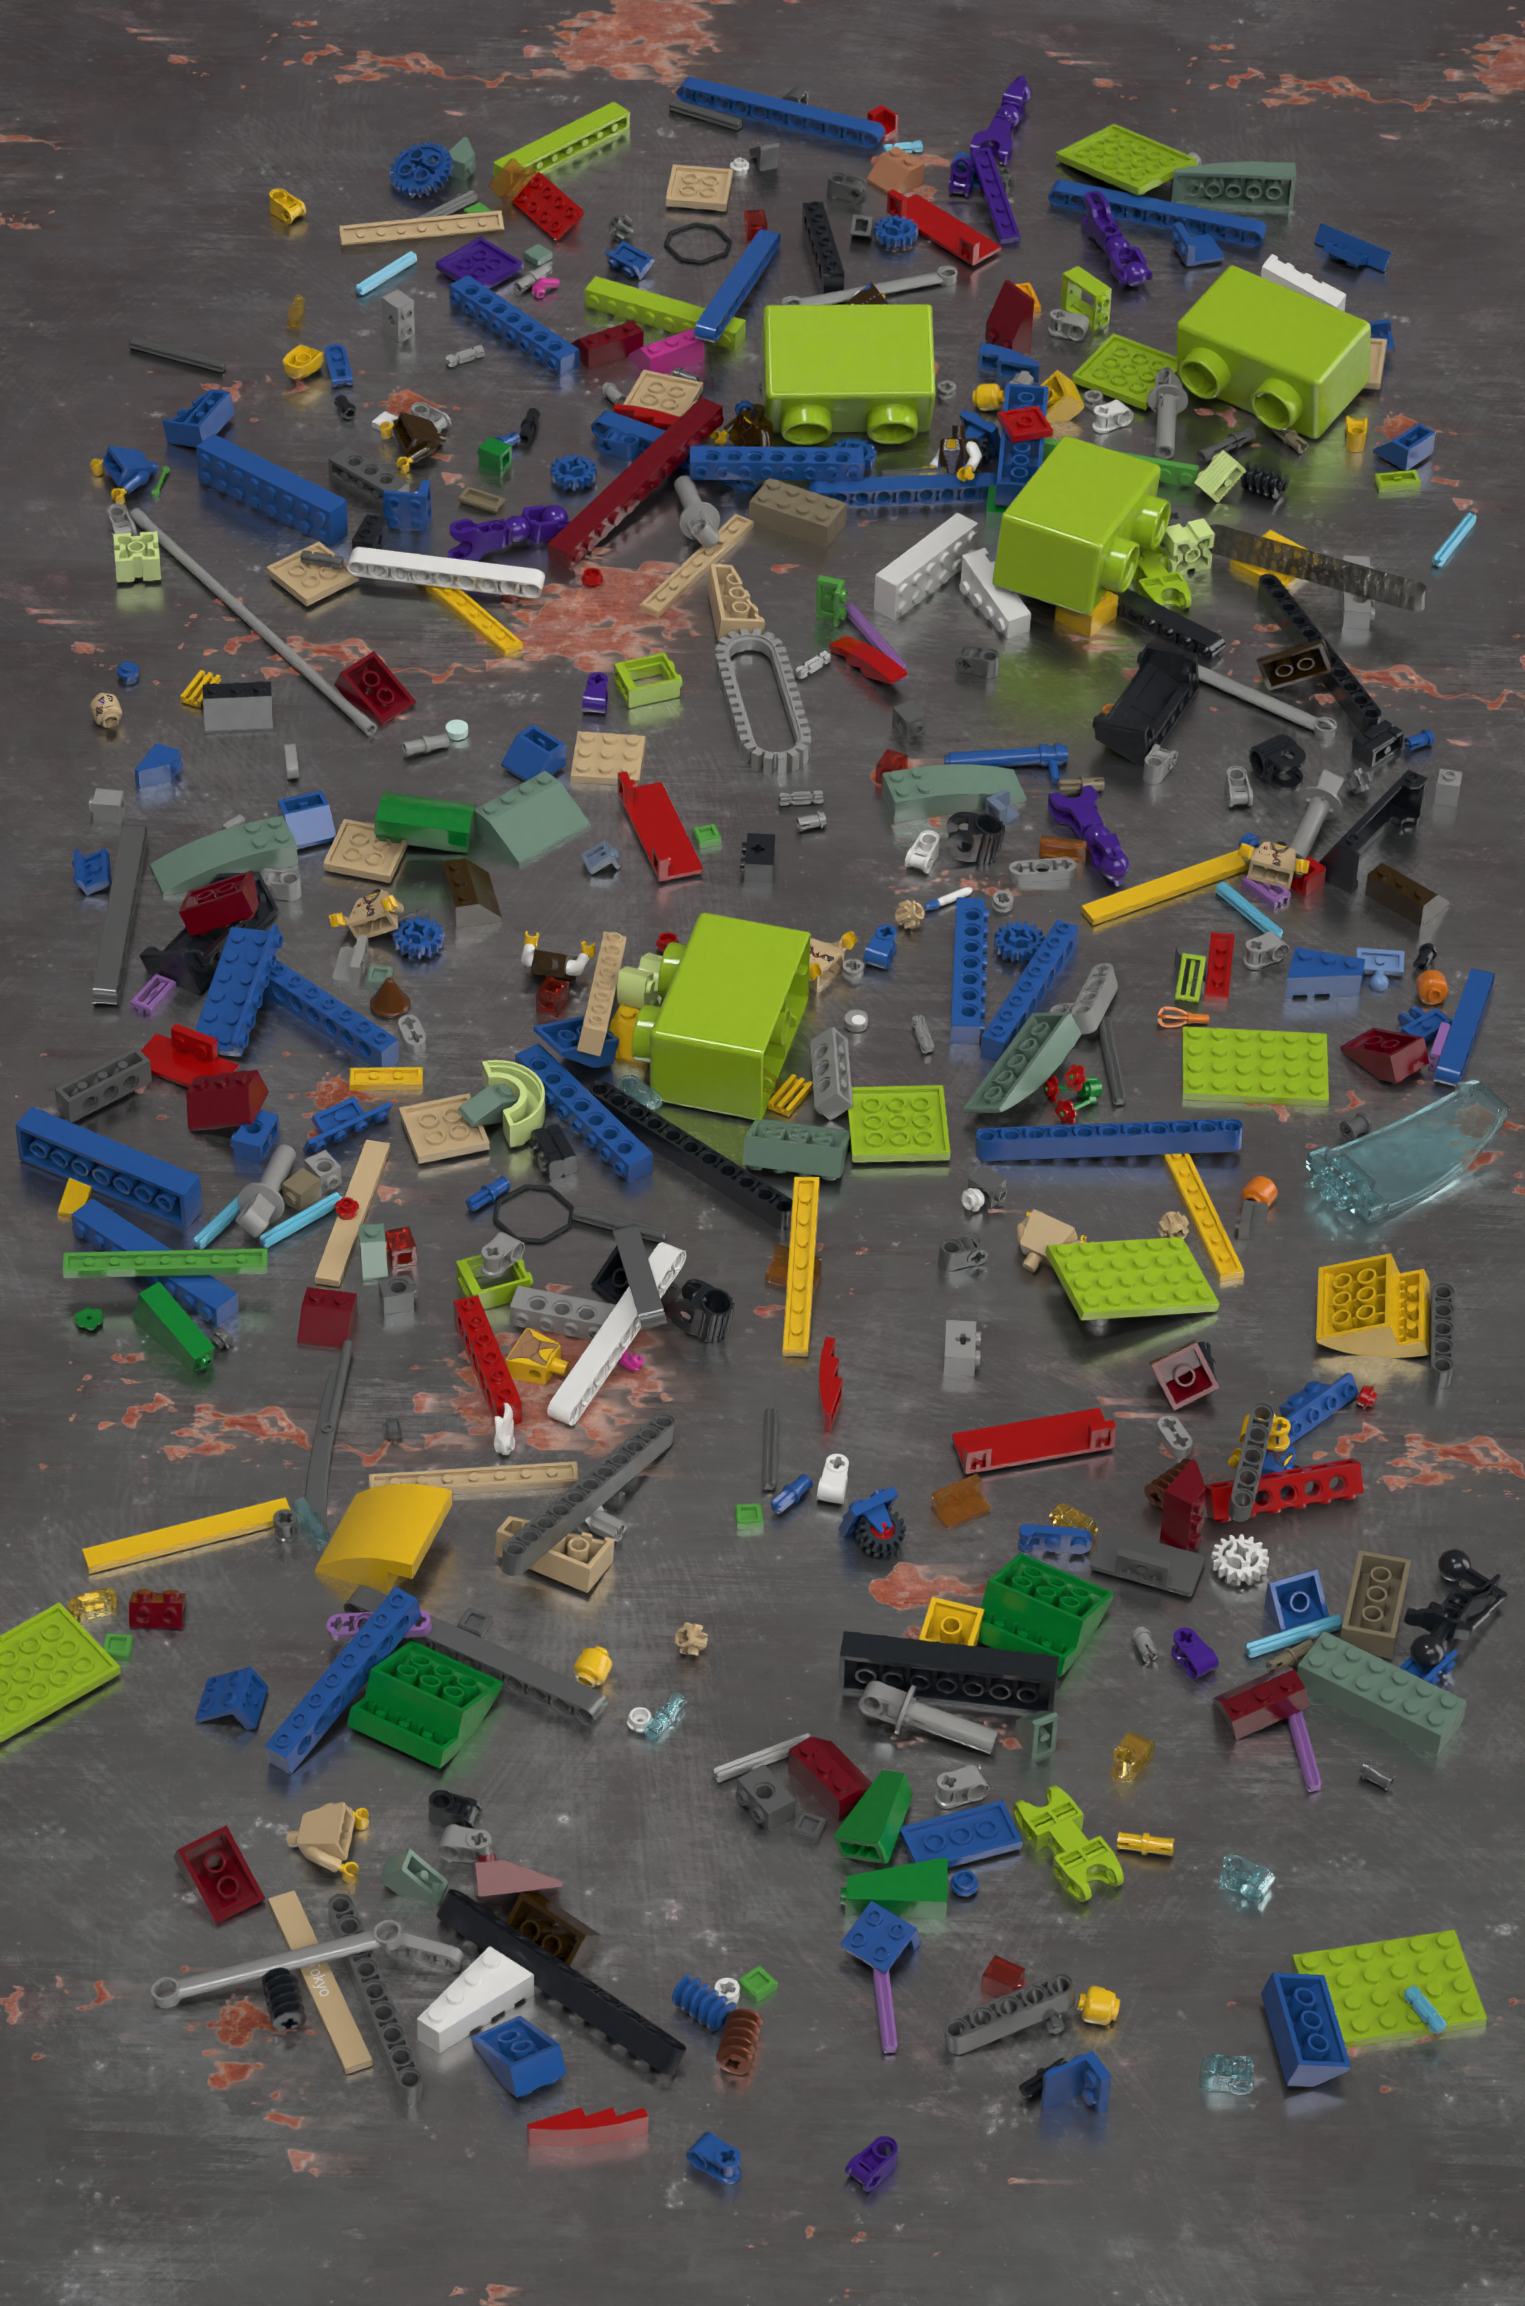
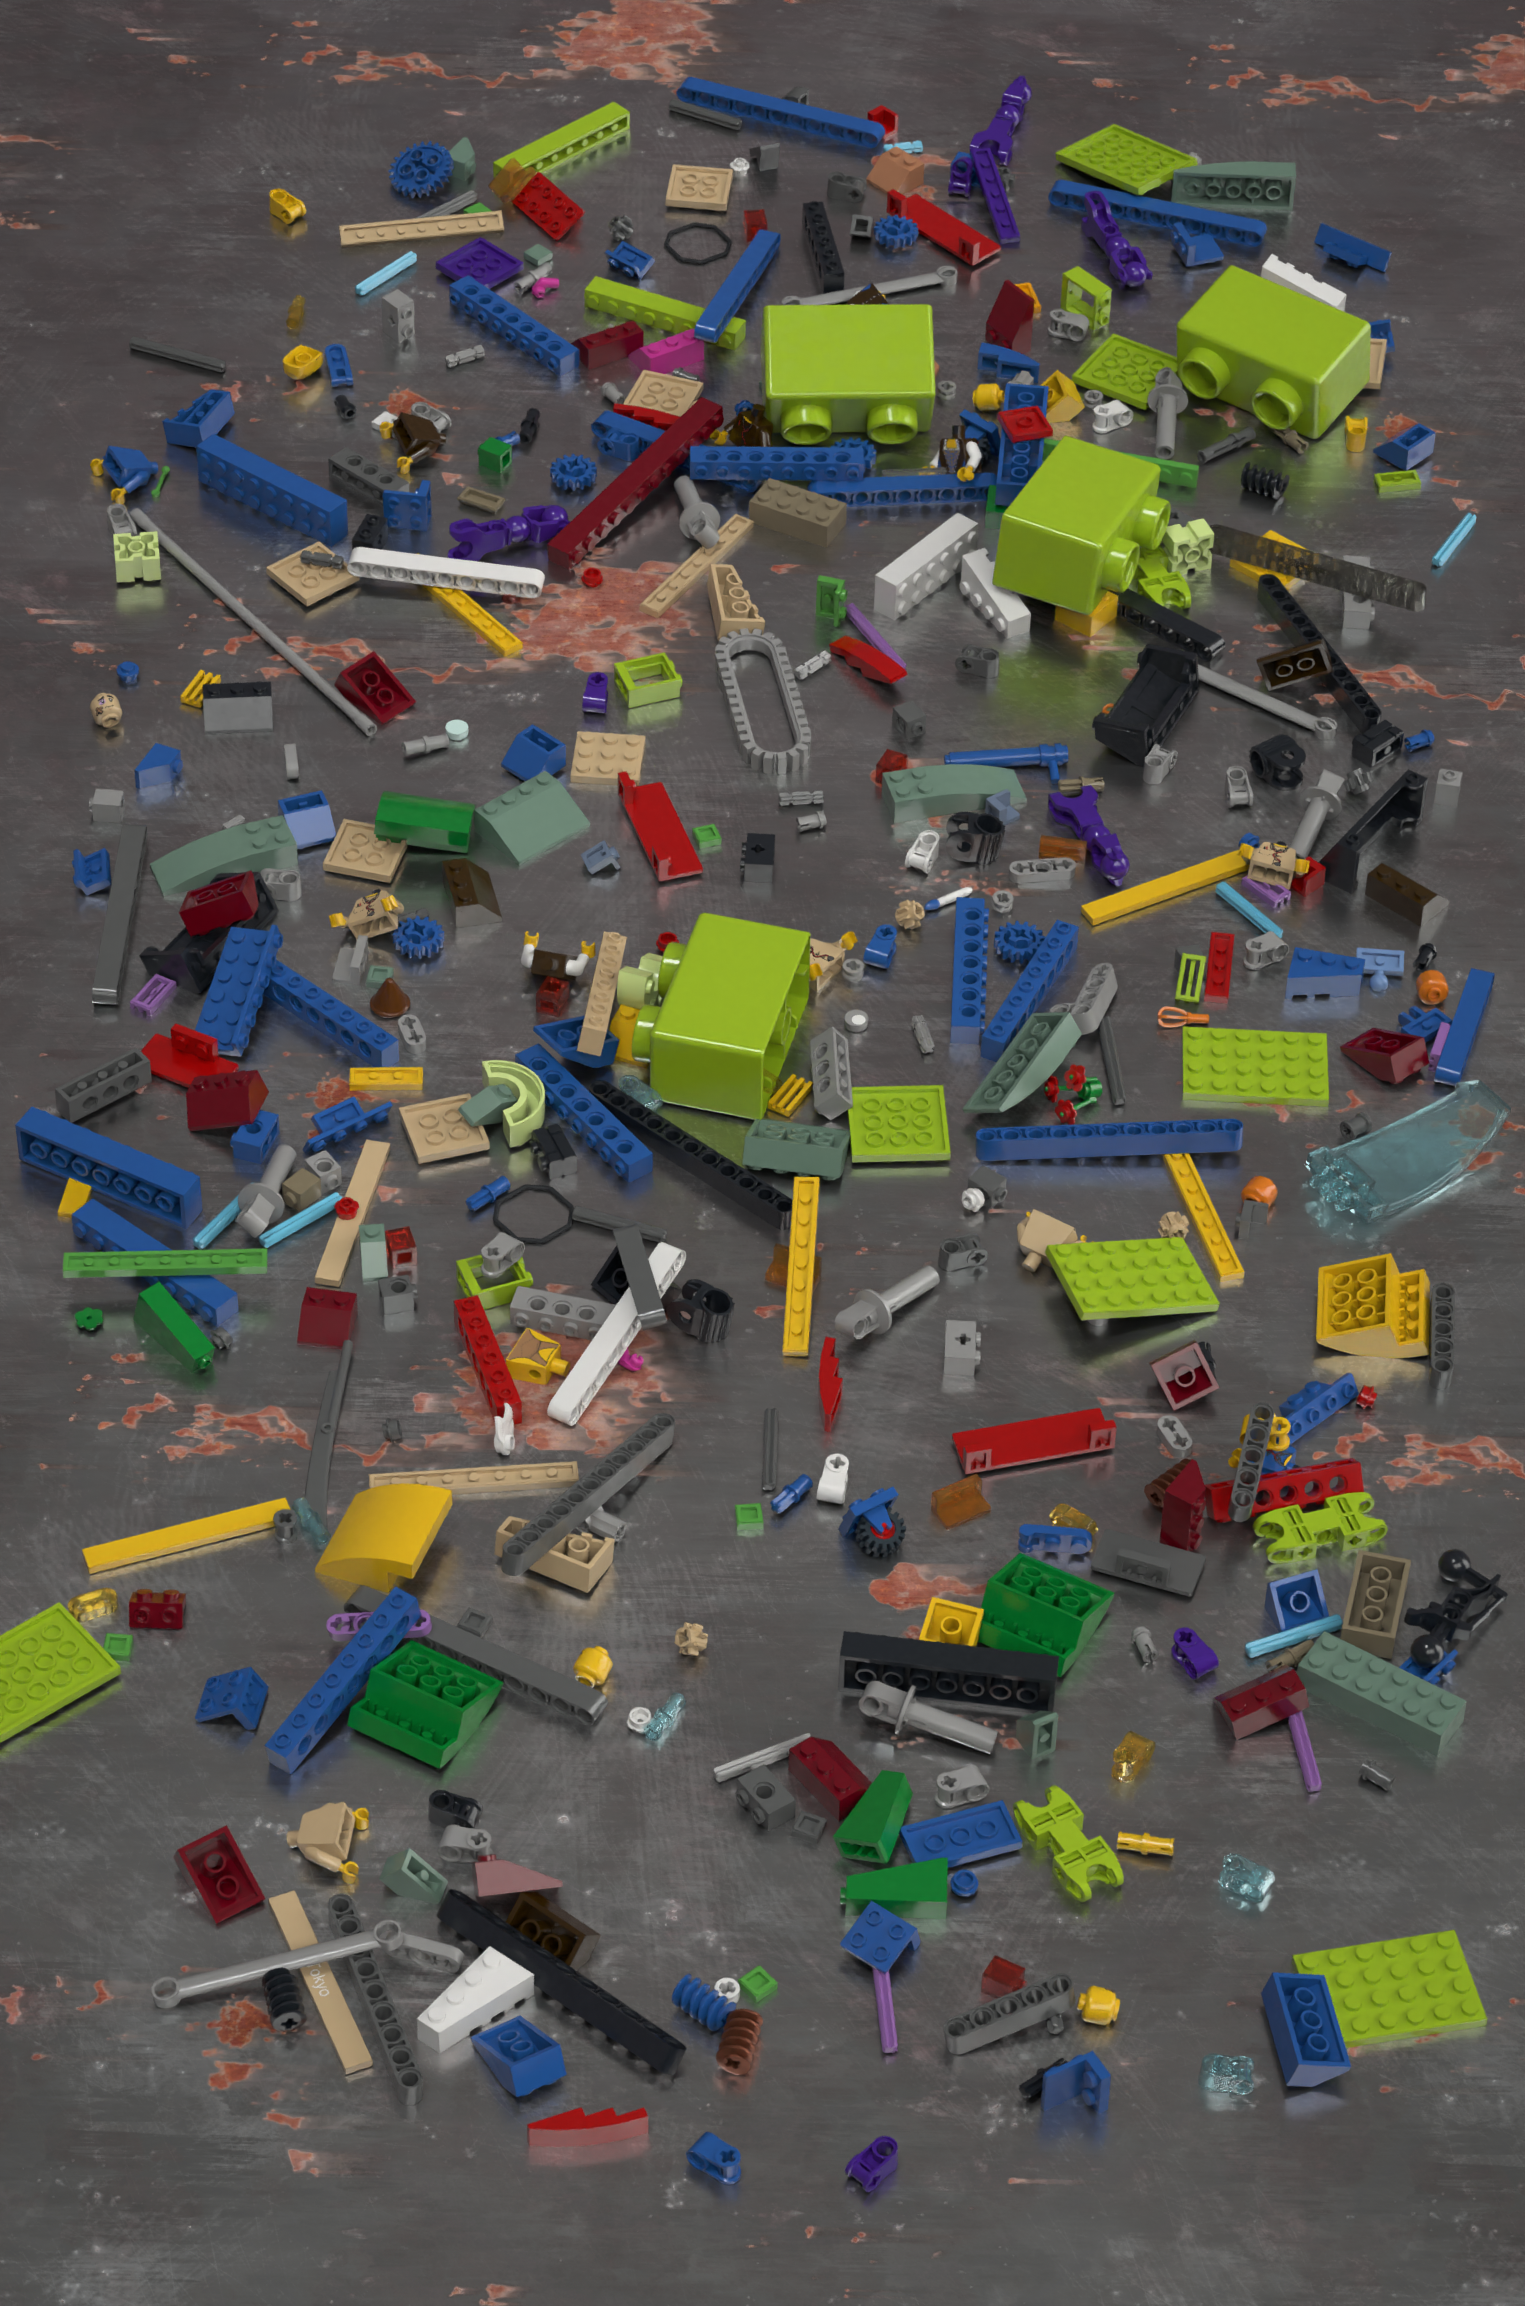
yellowish green brick [1194,450,1246,503] -> none
white gear [1211,1534,1269,1585] -> none
medium azure axle [1404,1986,1446,2034] -> none
none -> light grey piece [835,1266,939,1339]
none -> lime piece [1253,1492,1388,1564]

